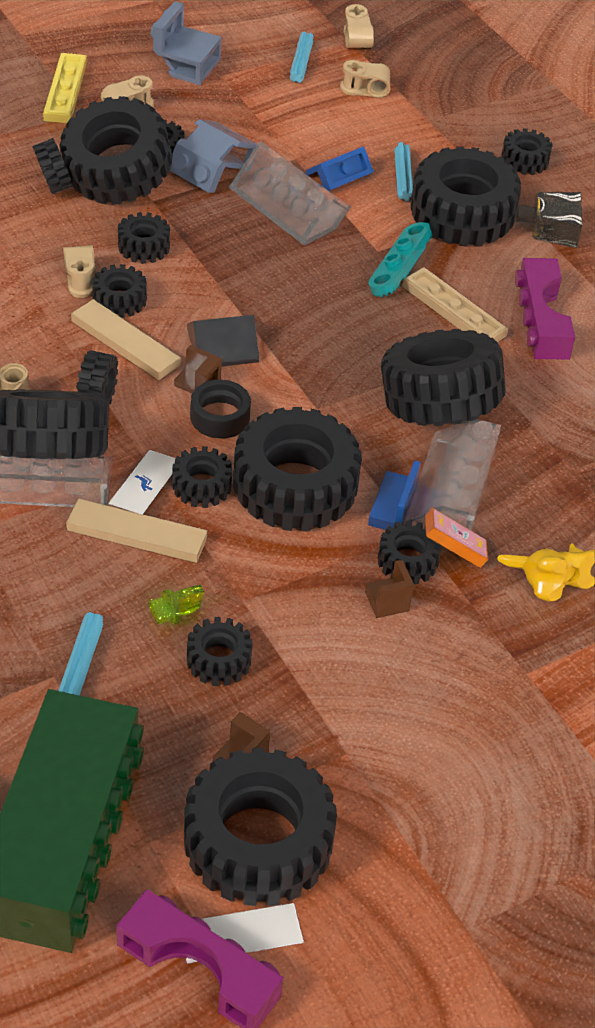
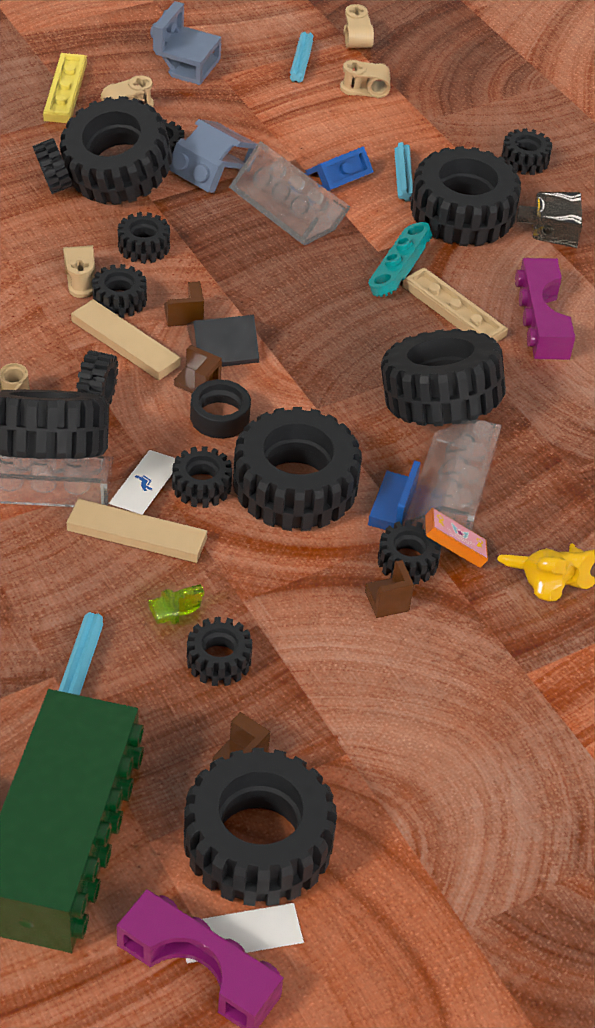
none -> reddish brown panel [164,281,204,327]

